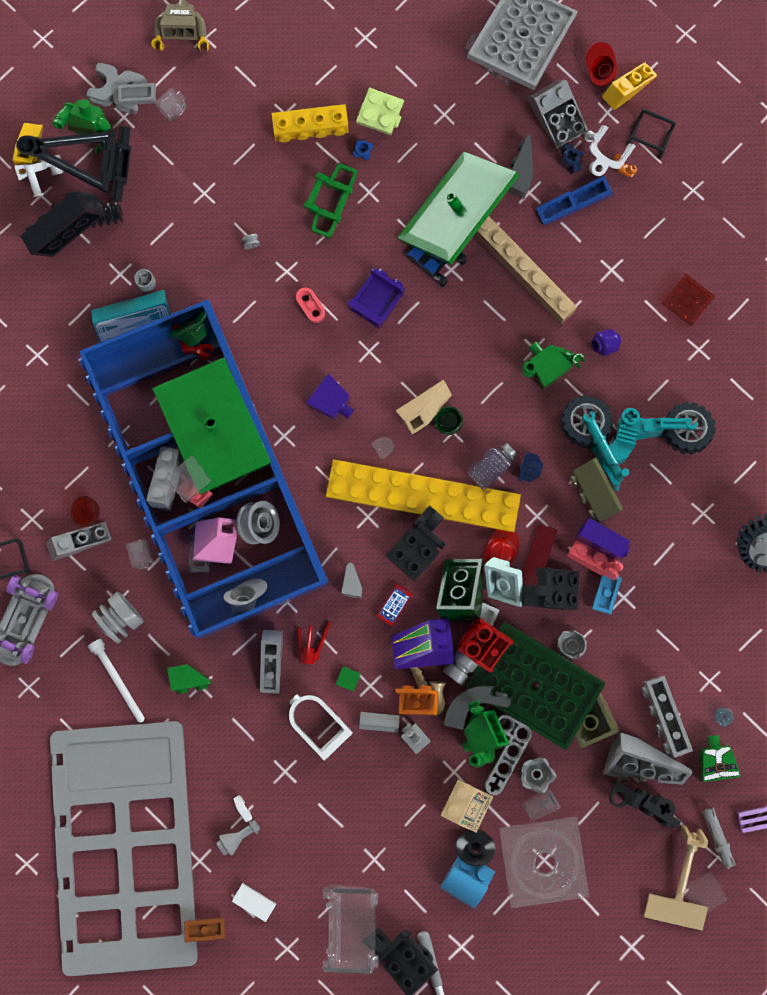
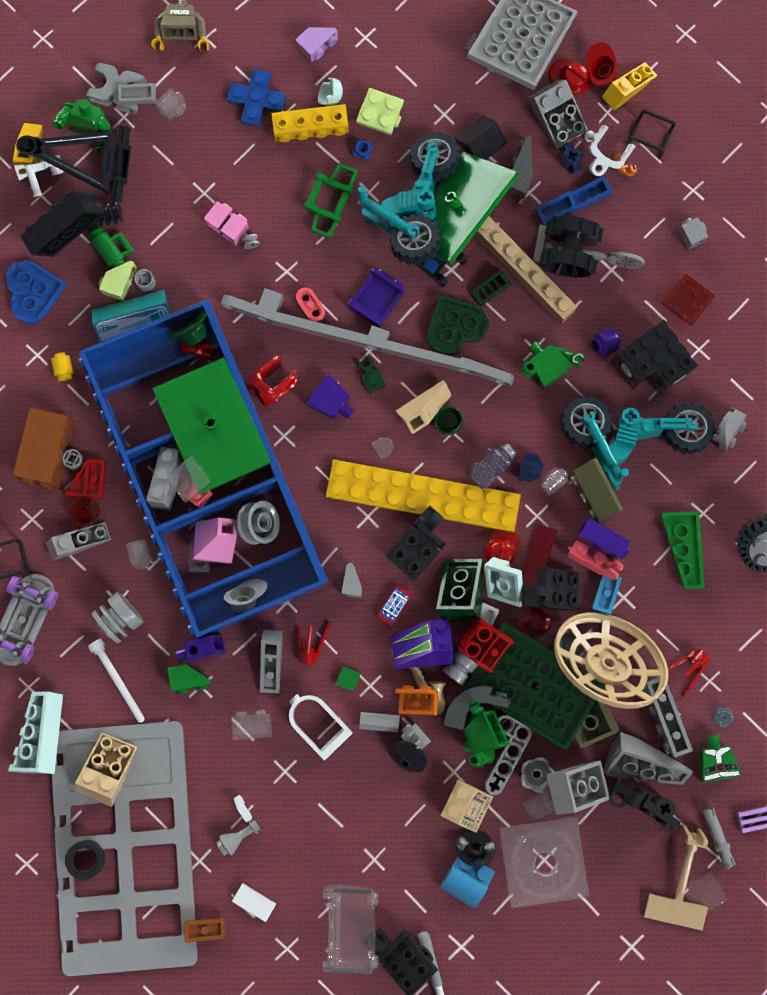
none -> blue plate [6,260,68,325]
none -> light aqua wedge [8,692,63,774]
none -> dark orange brick [13,408,76,491]
none -> yellow brick [51,352,73,381]
none -> light grey wheel [62,449,85,471]
none -> red wing [65,459,107,499]
none -> black tyre [65,840,105,880]
none -> tan slope [75,732,138,807]
none -> green piece [89,227,135,270]
none -> yellowish green slope [98,261,137,301]
none -> dark purple torso [176,635,226,662]
none -> bright pink piece [204,201,249,246]
none -> light grey piece [221,288,515,387]
none -> blue plate [227,69,285,127]
none -> clear bracket [231,710,273,740]
none -> red piece [247,355,298,407]
none -> lavender slope [295,27,338,63]
none -> light aqua hair [318,78,343,106]
none -> piece [358,132,460,265]
none -> dark green plate [359,357,386,394]
none -> black dish [390,741,427,773]
none -> dark green plate [428,294,489,355]
none -> black slope [455,115,507,160]
none -> dark green slope [470,269,512,307]
none -> dark red piece [517,606,552,634]
none -> light grey piece [533,225,645,269]
none -> black piece [539,215,604,279]
none -> clear brick [540,467,569,495]
none -> light grey brick [547,760,610,815]
none -> red piece [550,59,591,95]
none -> tan dish [554,613,668,709]
none -> black piece [612,319,699,394]
none -> green wing [660,511,705,589]
none -> red plant [668,649,710,697]
none -> light grey brick [678,217,708,250]
none -> light grey slope [713,407,747,452]

